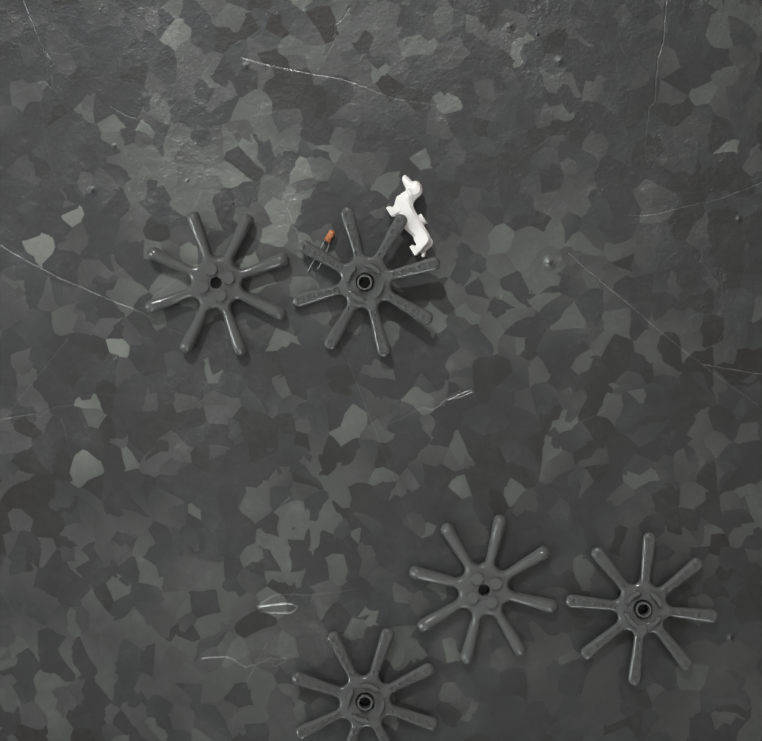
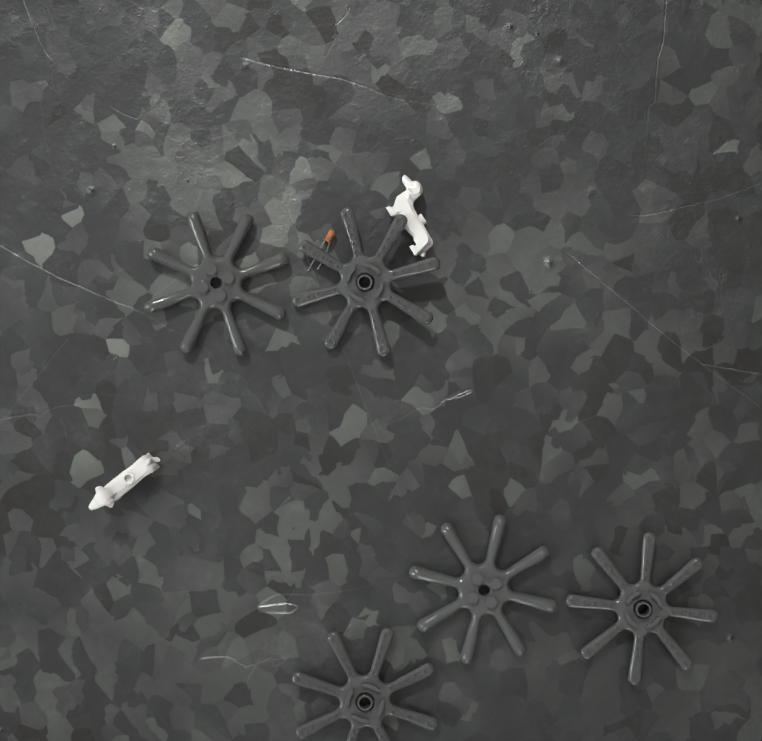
none -> white animal [88,452,160,510]

